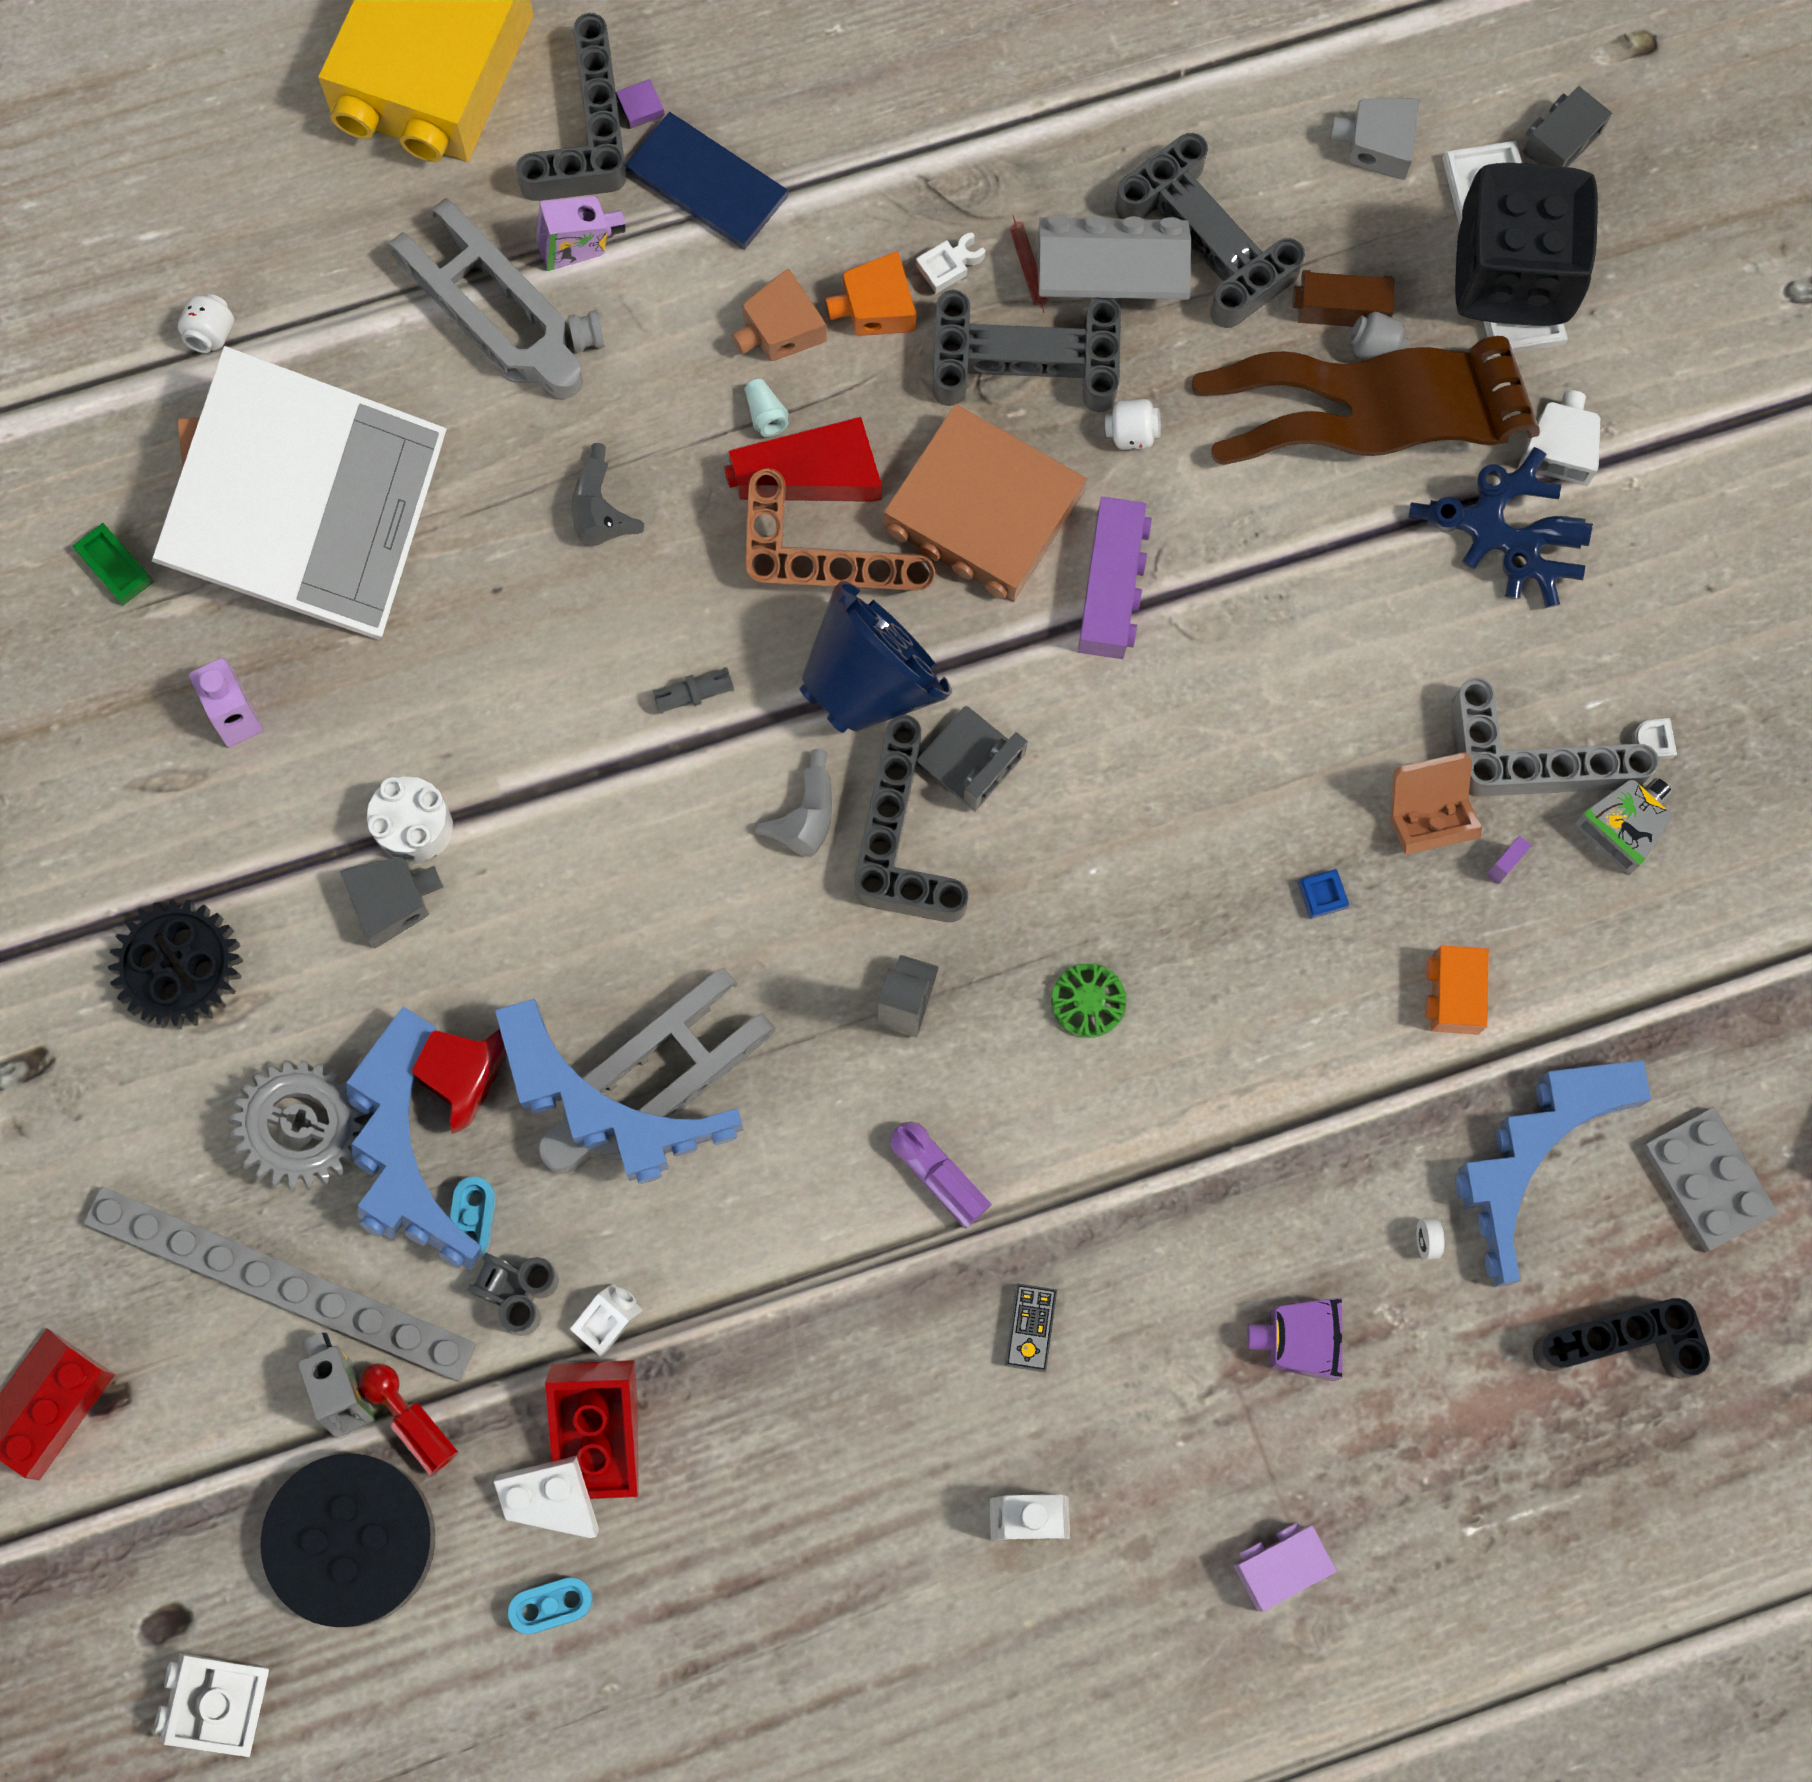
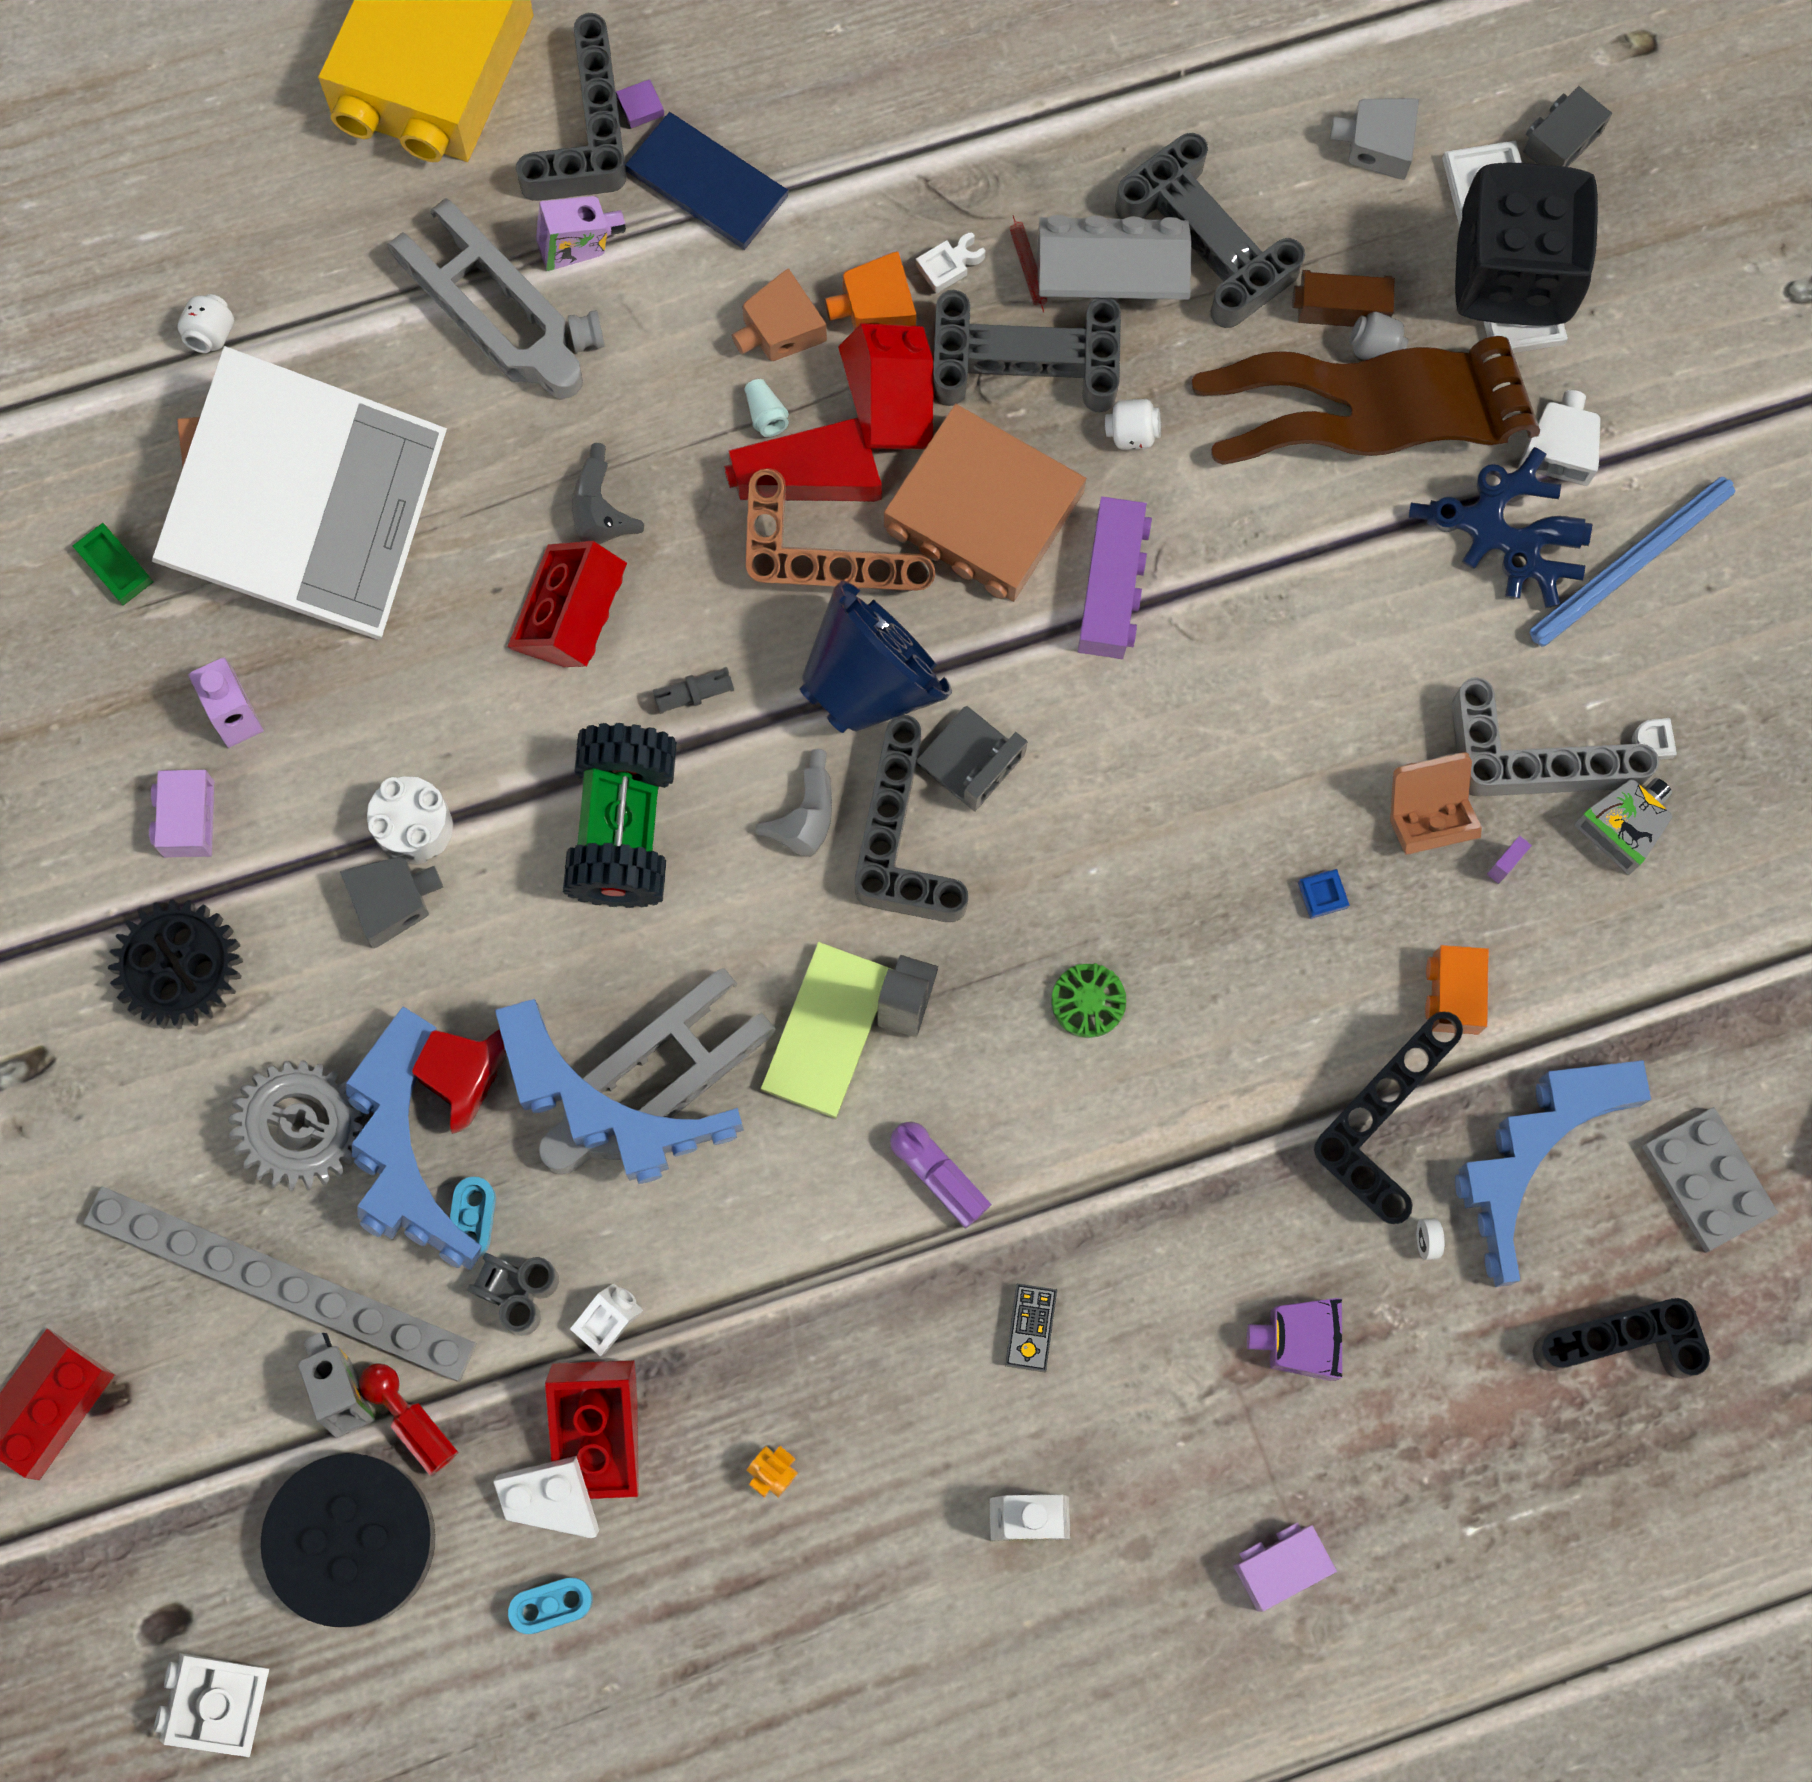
none -> lavender brick [149,770,215,858]
none -> red slope [507,541,627,667]
none -> black plate [563,723,677,908]
none -> light orange gear [746,1446,798,1498]
none -> yellowish green tile [761,942,893,1119]
none -> red slope [838,323,933,449]
none -> black beam [1314,1011,1463,1224]
none -> medium blue axle [1529,477,1736,647]

